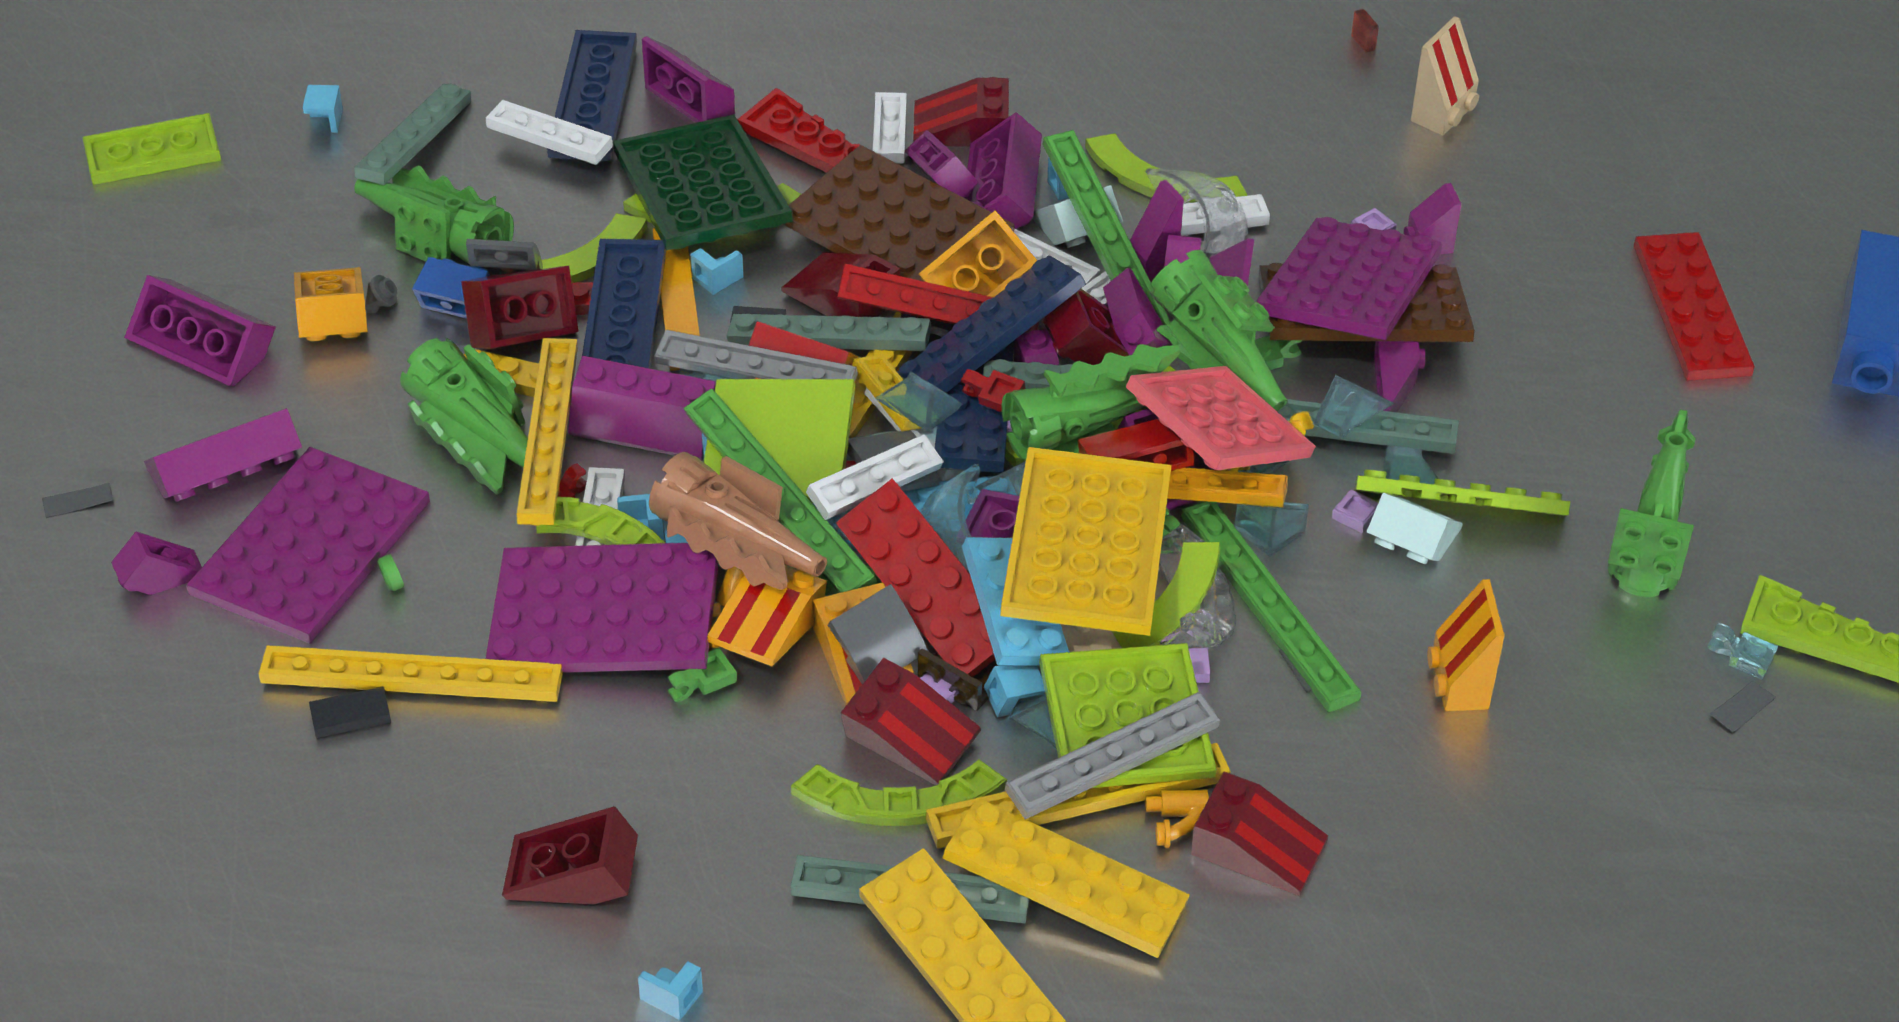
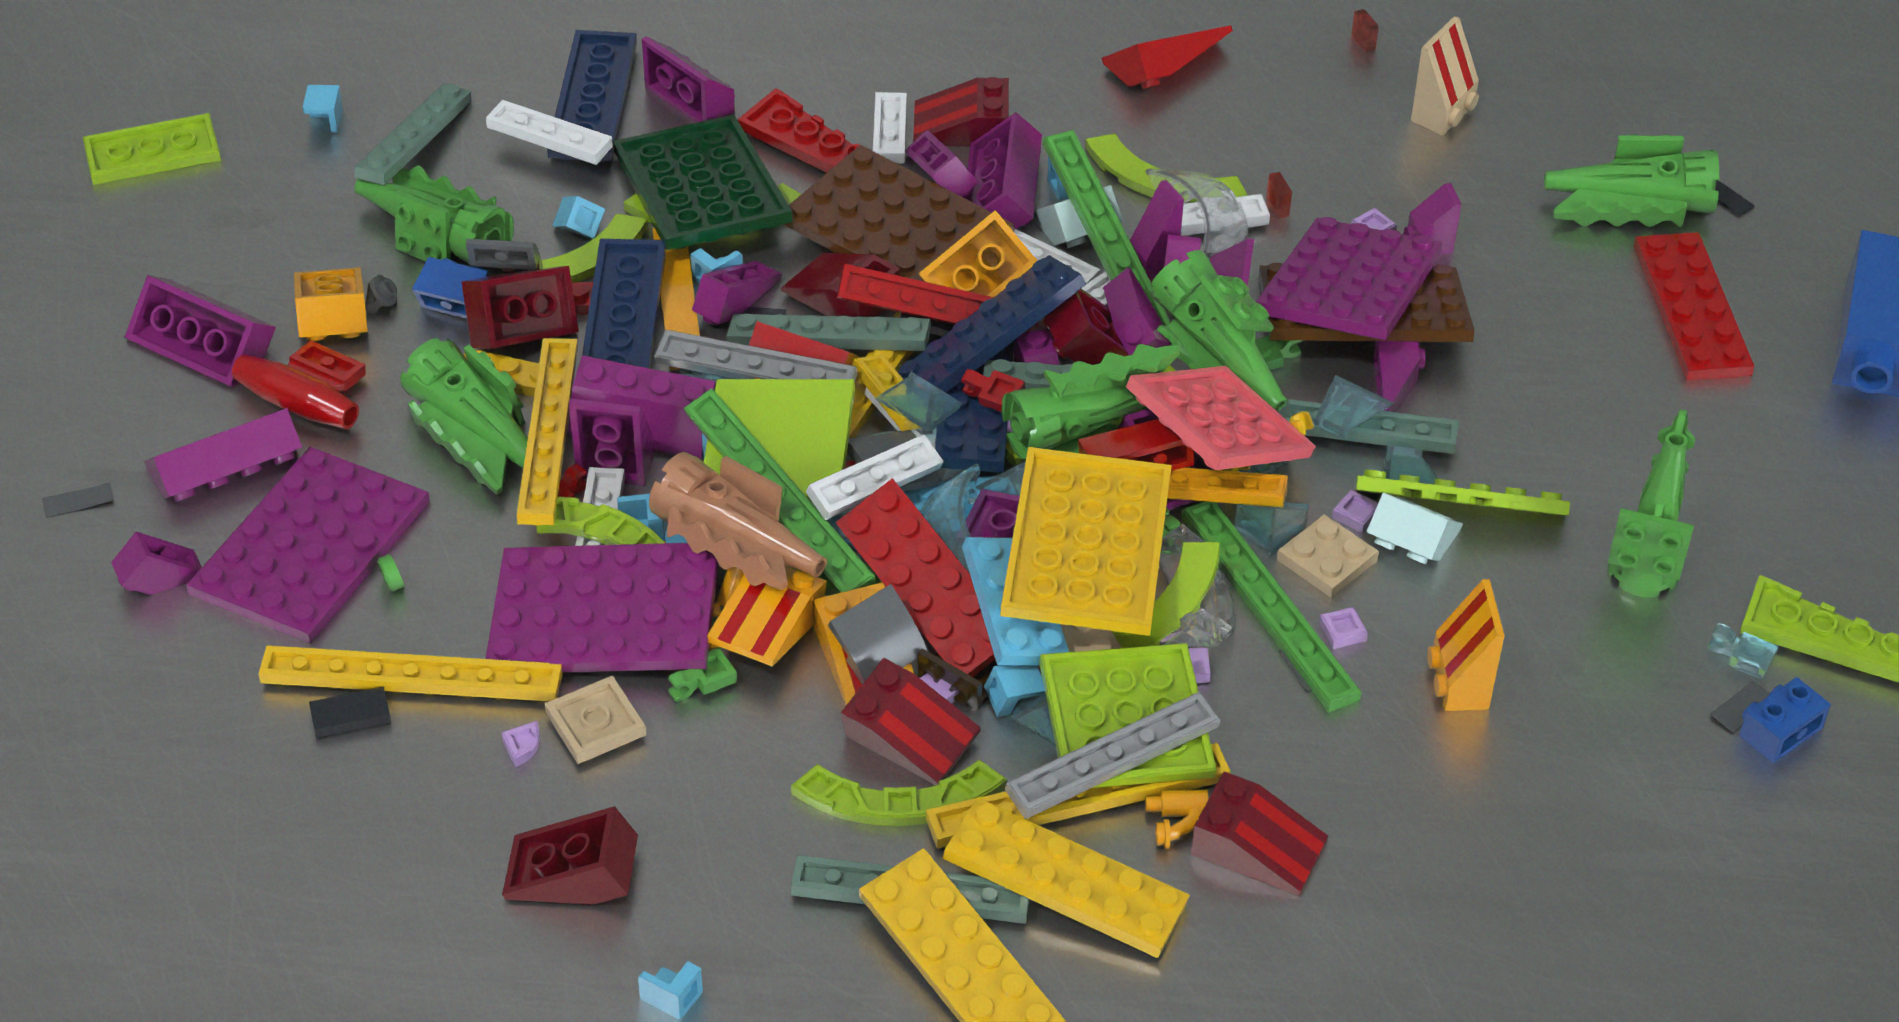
none -> red plate [232,340,366,429]
none -> lavender tile [501,721,540,767]
none -> tan plate [544,675,646,764]
none -> medium azure panel [552,196,605,239]
none -> magenta slope [569,398,654,486]
none -> magenta slope [692,261,782,325]
none -> red wedge [1101,25,1233,90]
none -> clear red tile [1266,172,1292,218]
none -> tan plate [1277,514,1379,598]
none -> lavender tile [1319,607,1368,649]
none -> bright green piece [1544,135,1719,227]
none -> black window [1715,180,1755,216]
none -> blue brick [1739,677,1831,763]

